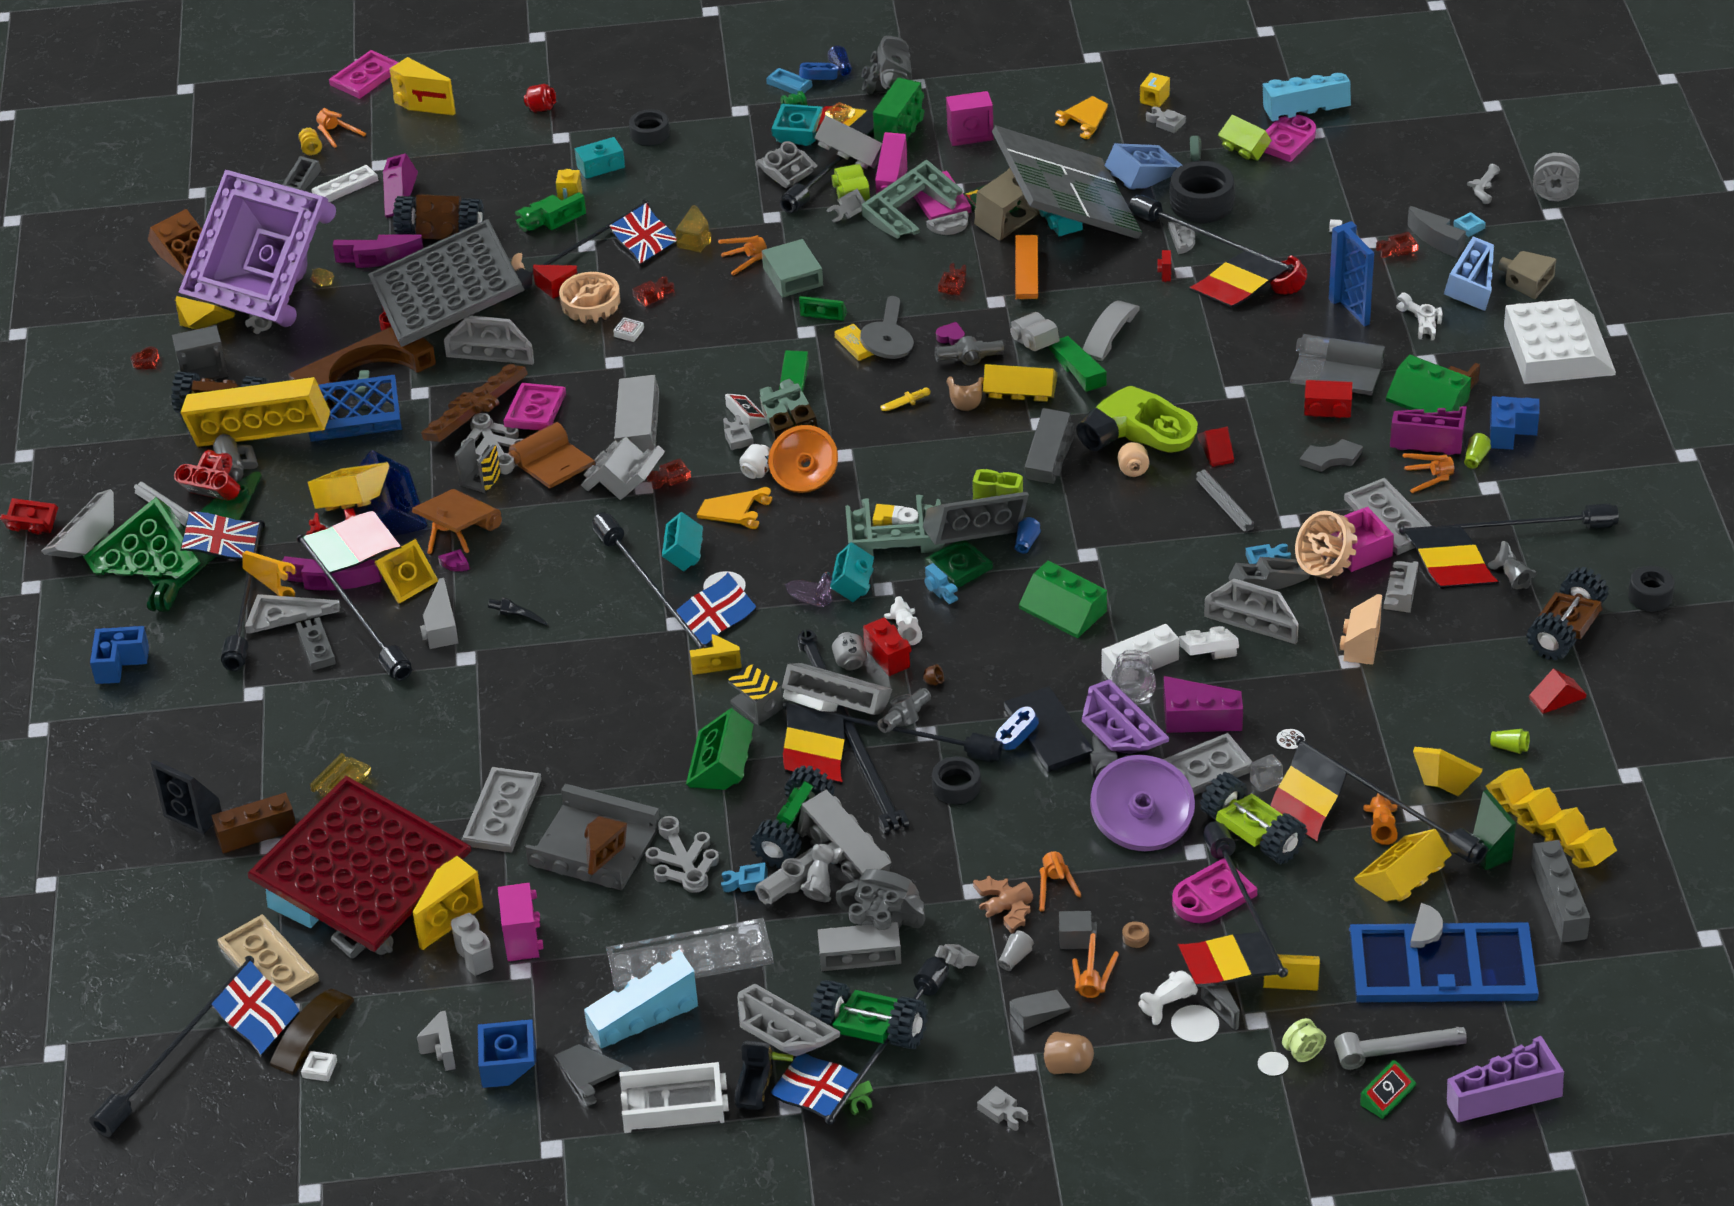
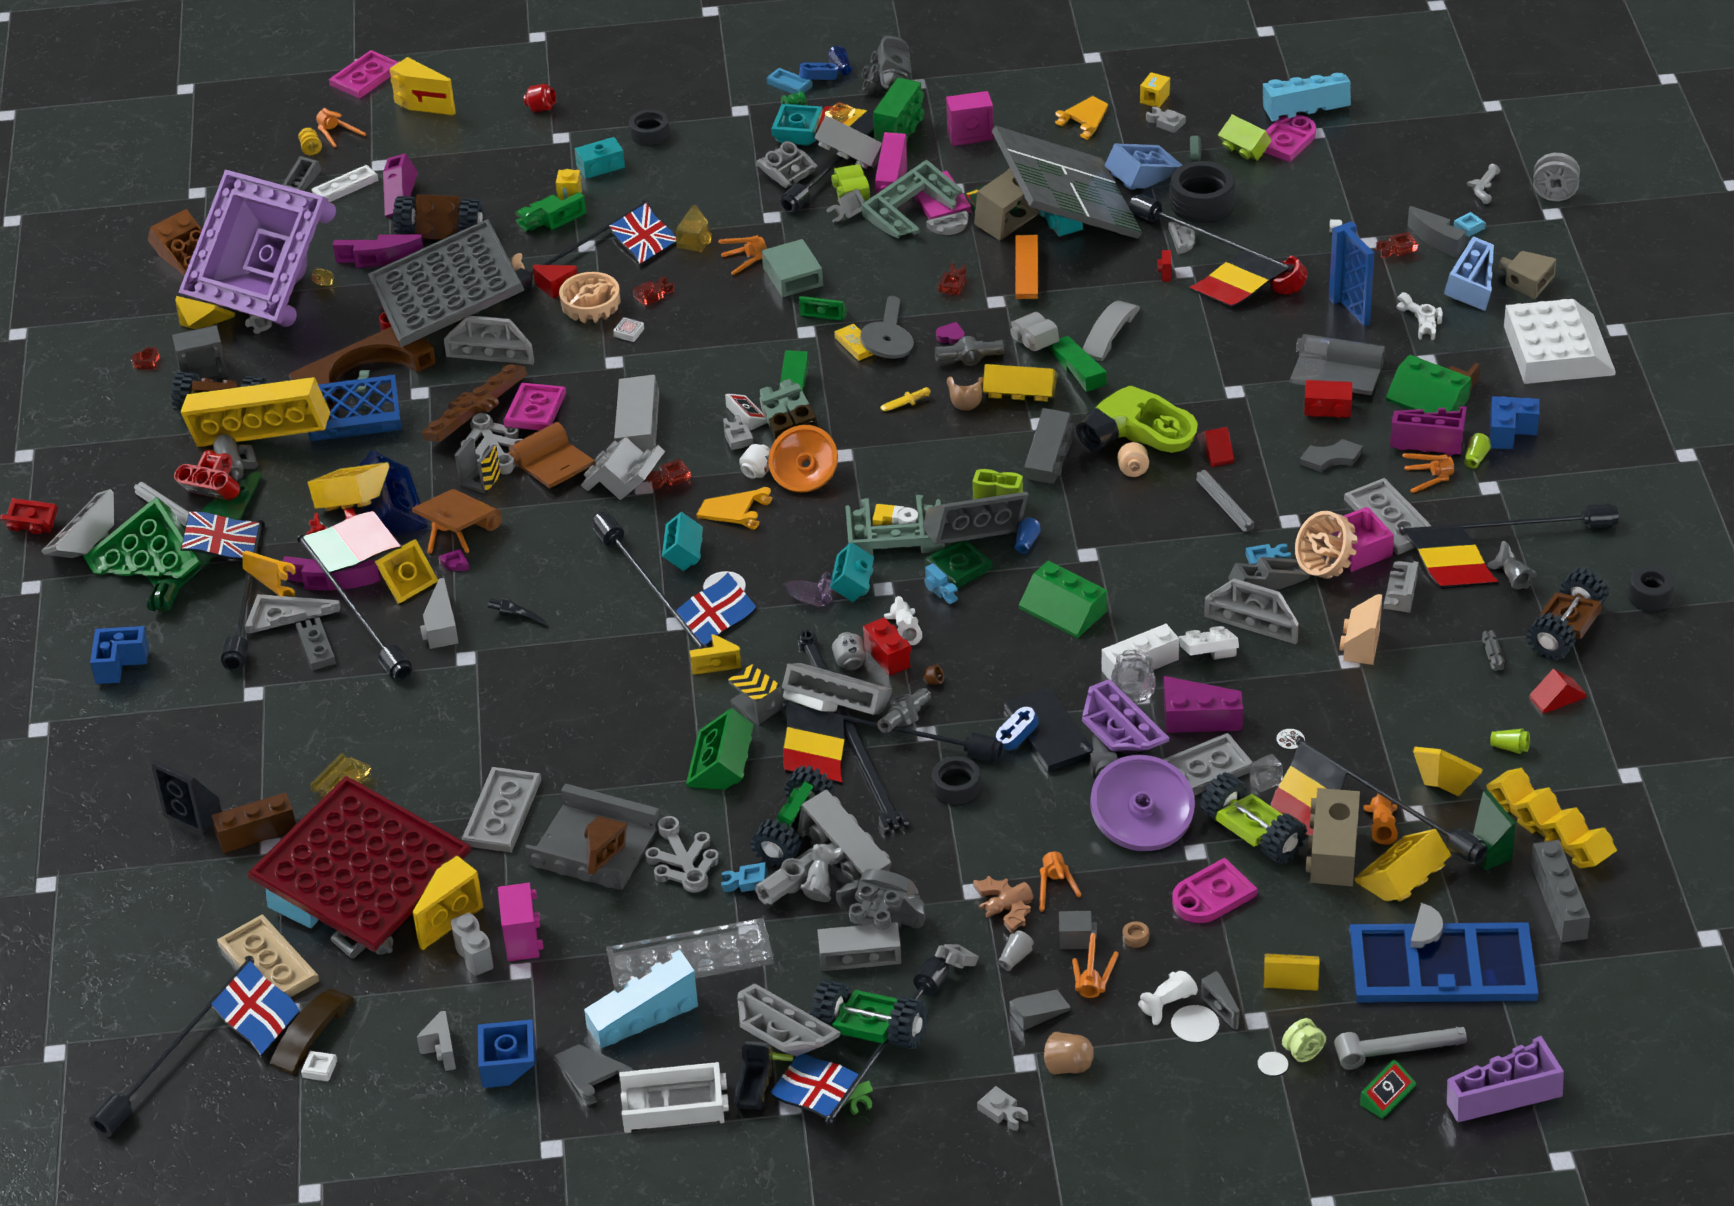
flag [1178,821,1288,987] -> none
none -> dark tan piece [1306,788,1360,886]
none -> dark grey axle [1482,630,1505,671]

